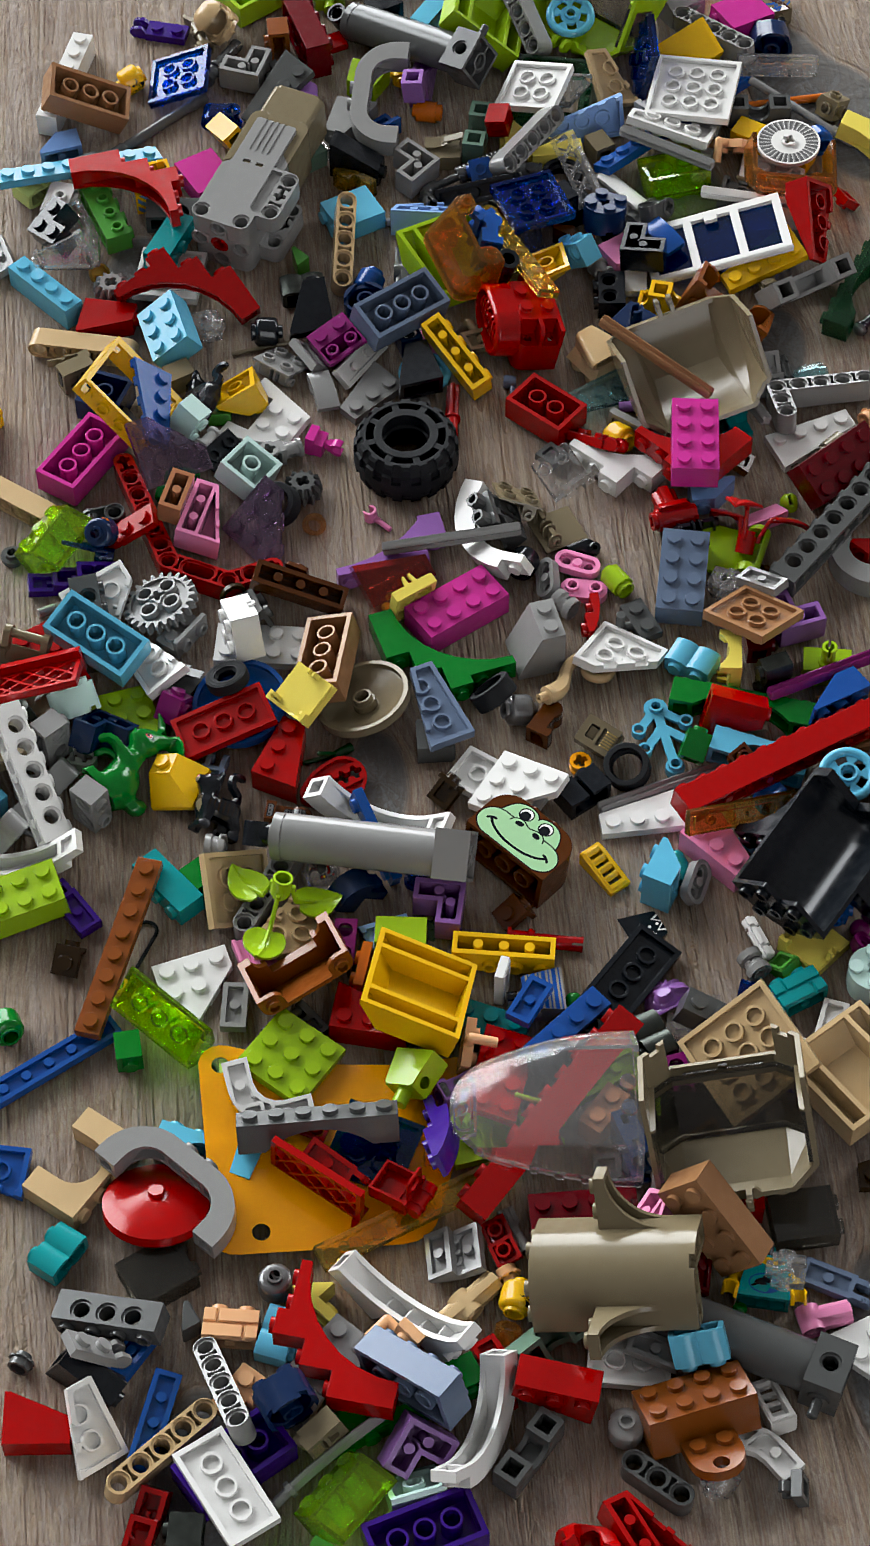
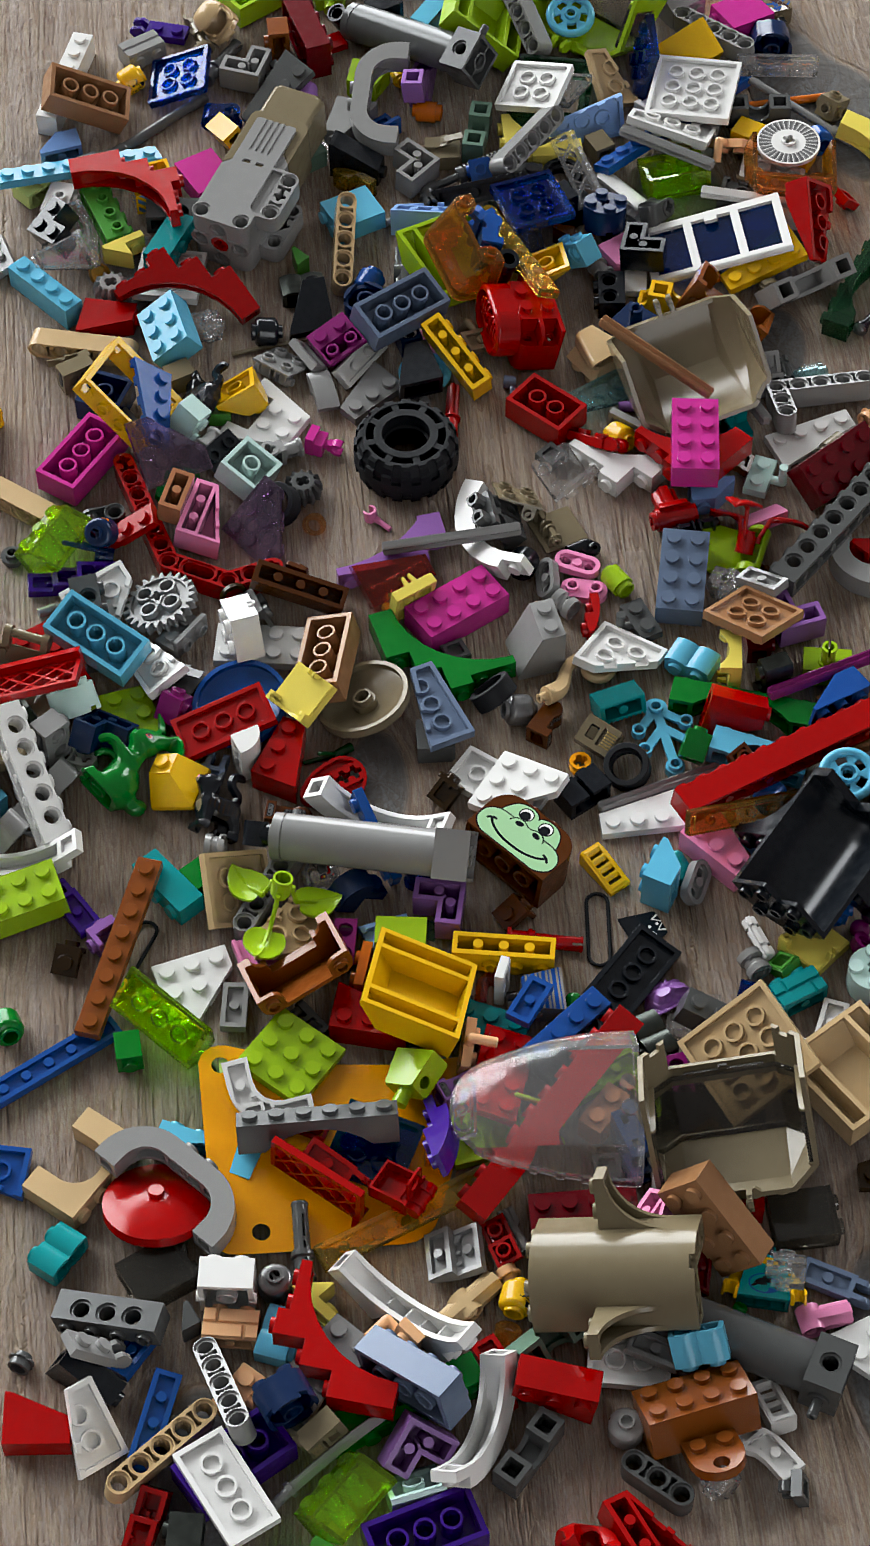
light grey brick [69,774,112,834] -> none
black tyre [205,660,250,697] -> none
red brick [484,103,514,137] -> none
blue slope [648,216,685,257] -> none
lime hinge [779,493,798,513] -> none
none -> medium lavender bracket [85,914,115,958]
none -> light yellow slope [102,230,145,269]
none -> light grey brick [117,29,166,69]
none -> white brick [196,1254,258,1311]
none -> white brick [230,725,261,781]
none -> dark grey pin [290,1200,317,1282]
none -> dark grey tile [440,638,472,659]
none -> clear red arm [474,972,495,1004]
none -> black piece [584,892,612,967]
none -> teal brick [589,679,647,724]
none -> light aqua plate [742,455,789,499]

